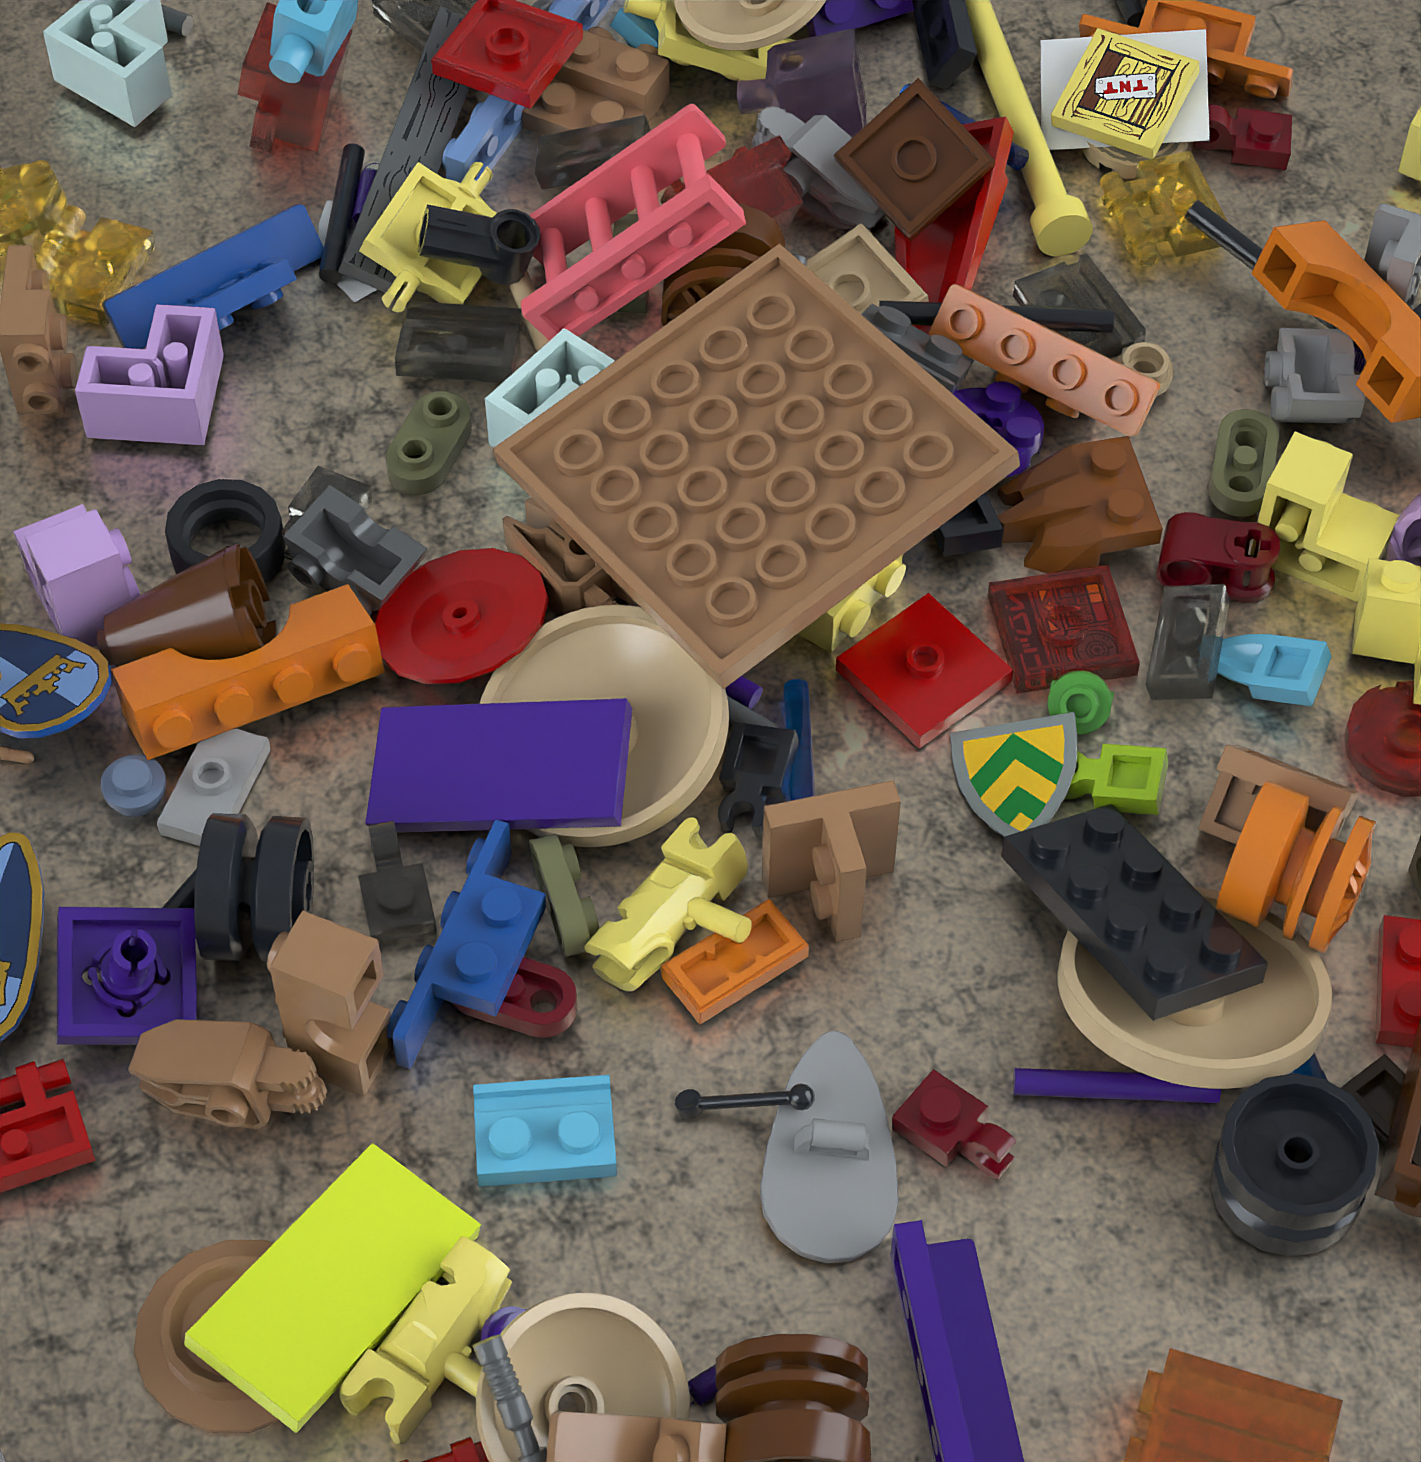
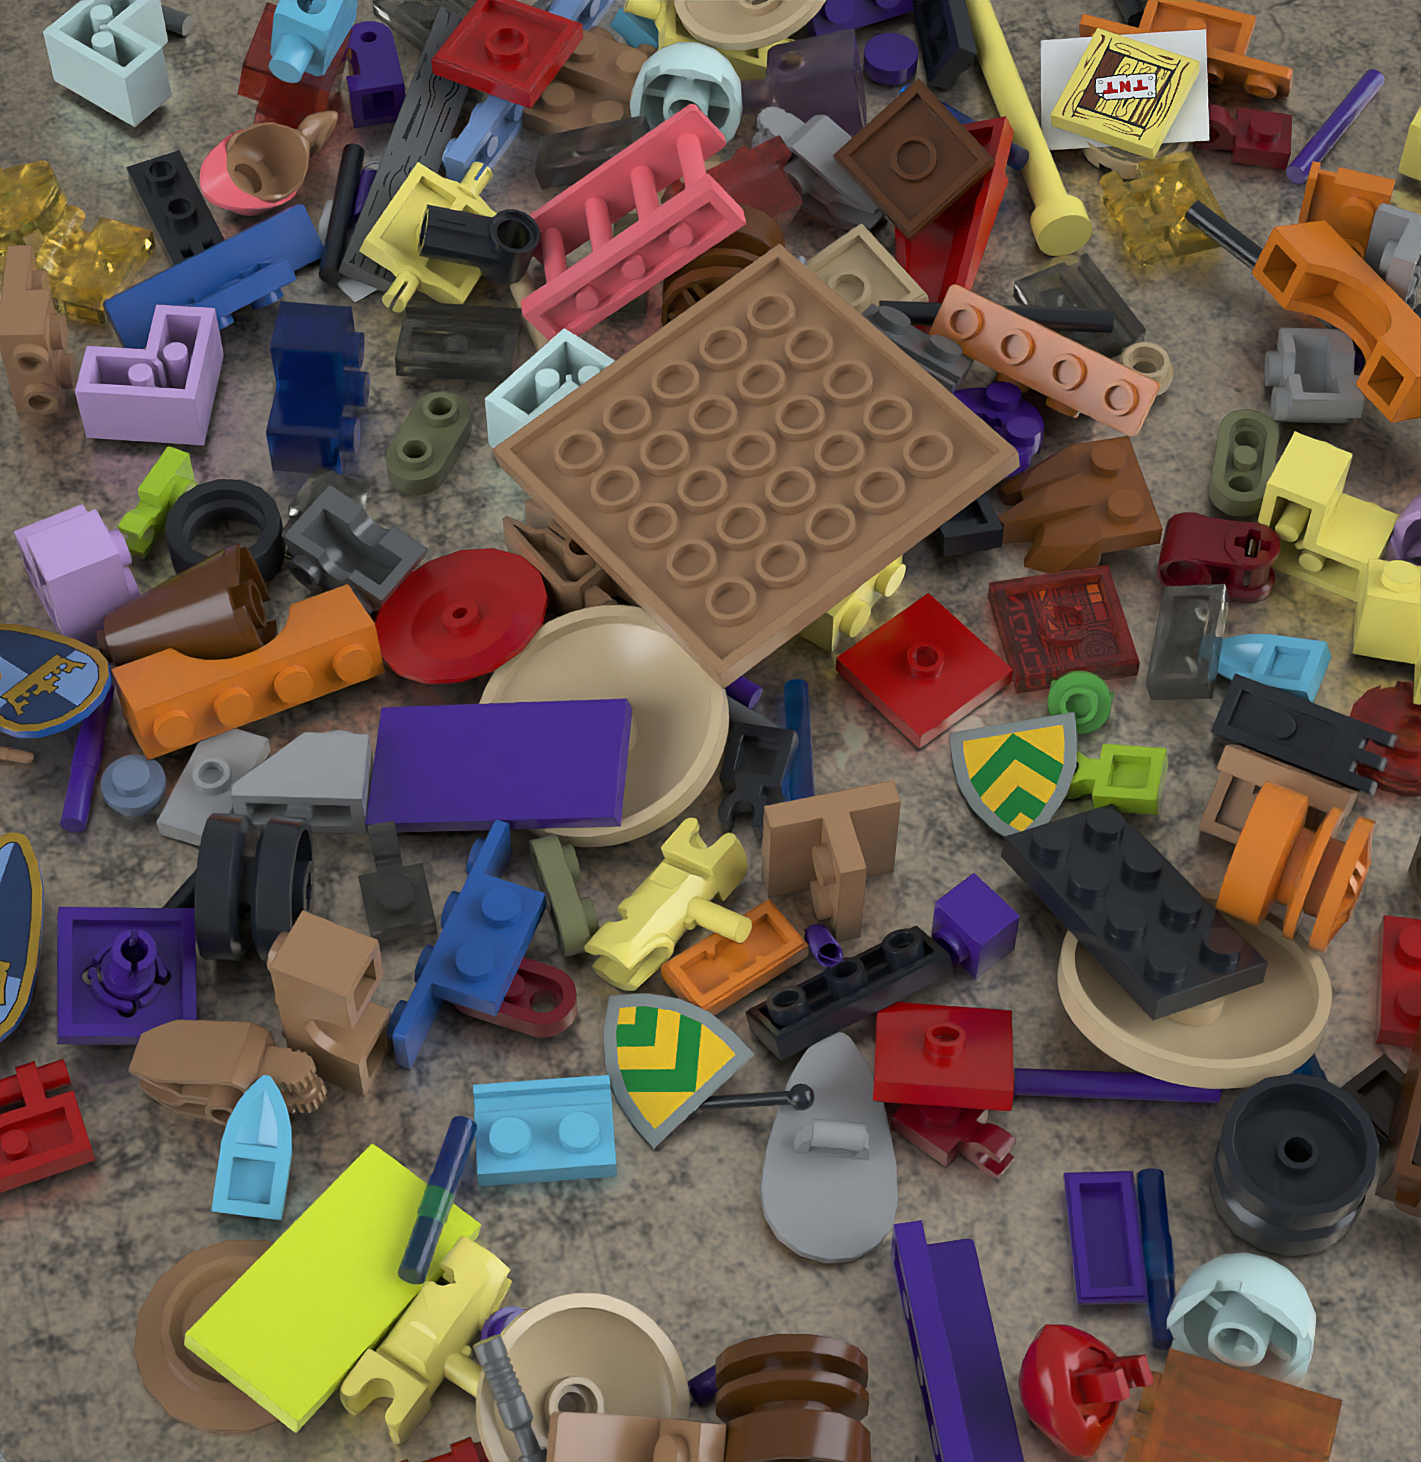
none -> dark purple piece [60,685,115,832]
none -> lime plate [117,446,198,559]
none -> black hinge [126,150,225,267]
none -> medium nougat hair [200,111,338,216]
none -> medium azure plate [211,1075,293,1220]
none -> light grey slope [231,730,373,834]
none -> clear blue brick [266,301,370,476]
none -> dark purple leg [345,21,406,128]
none -> piece [397,1116,478,1284]
none -> sticker [603,993,755,1149]
none -> light aqua cylinder [630,42,742,143]
none -> black tile [745,926,954,1061]
none -> dark purple piece [803,924,844,967]
none -> dark purple tile [863,33,918,85]
none -> red plate [873,1002,1014,1111]
none -> dark purple plate [931,873,1020,979]
none -> red piece [1018,1324,1154,1459]
none -> dark purple tile [1063,1171,1149,1305]
none -> clear blue piece [1136,1168,1176,1350]
none -> light aqua cylinder [1166,1252,1316,1399]
none -> black hinge [1210,673,1398,797]
none -> dark purple bar [1286,69,1385,184]
none -> orange plate [1297,161,1396,260]

